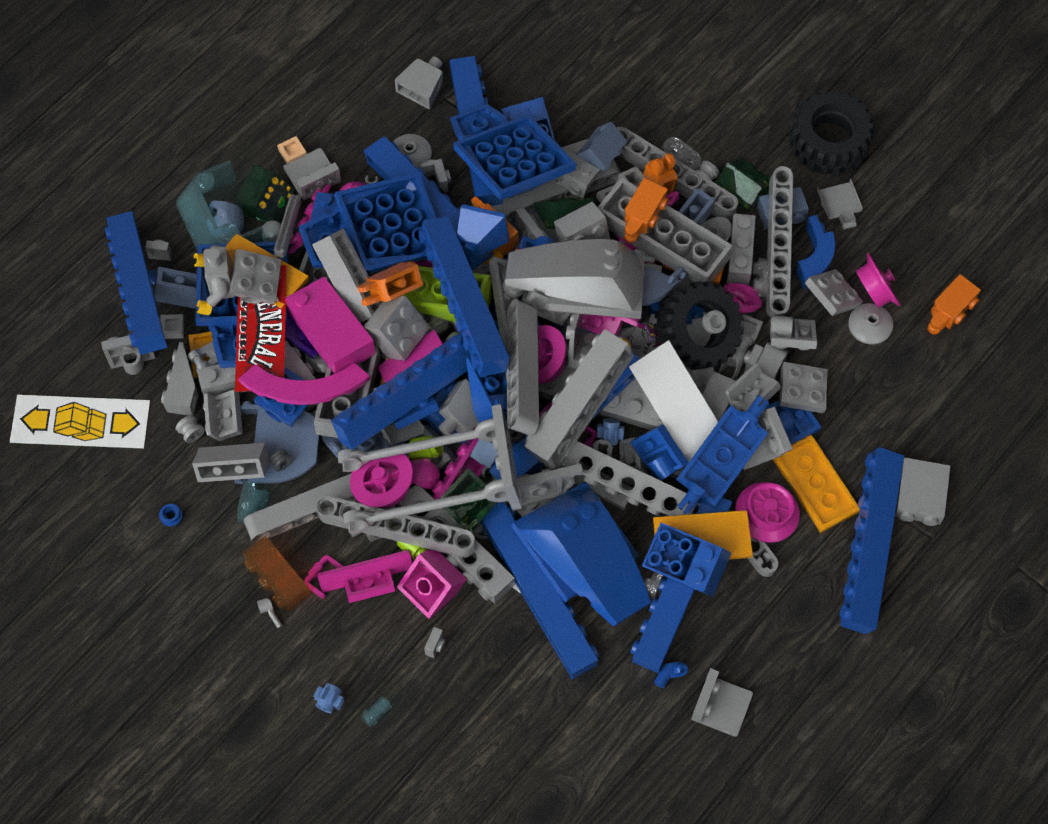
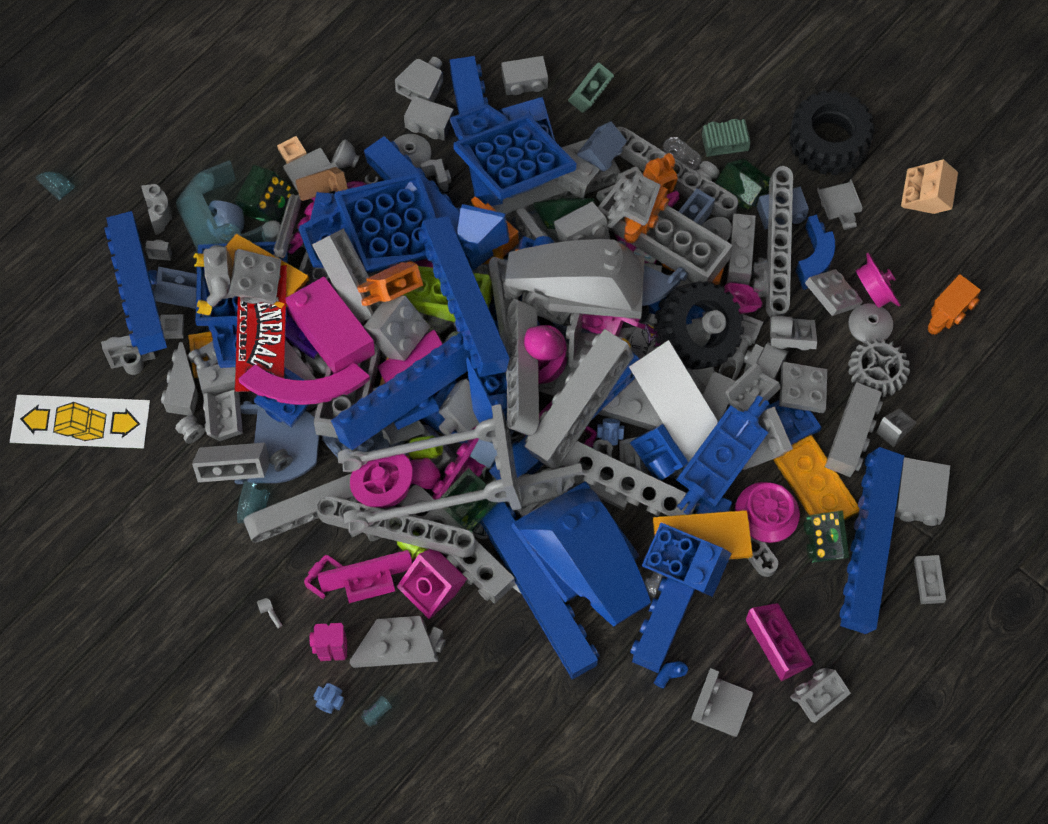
blue plate [159,504,183,527] -> none
clear orange brick [243,536,311,612] -> none
none -> clear light blue brick [36,171,75,200]
none -> light grey cylinder [141,184,172,235]
none -> medium nougat bracket [295,167,348,201]
none -> dark pink brick [310,623,347,661]
none -> light grey brick [331,139,359,169]
none -> light grey wing [349,616,438,668]
none -> light grey brick [404,96,454,141]
none -> light grey brick [501,56,548,95]
none -> dark pink hat [524,326,564,360]
none -> sand green brick [568,63,614,113]
none -> light grey bracket [607,173,661,228]
none -> sand green brick [702,119,751,157]
none -> dark pink slope [746,603,814,682]
none -> light grey bracket [790,668,851,723]
none -> slope [804,510,849,563]
none -> light grey brick [825,382,883,477]
none -> light grey gear [848,338,910,398]
none -> light grey slope [876,408,917,447]
none -> light nougat slope [901,159,958,214]
none -> light grey plate [914,555,946,604]

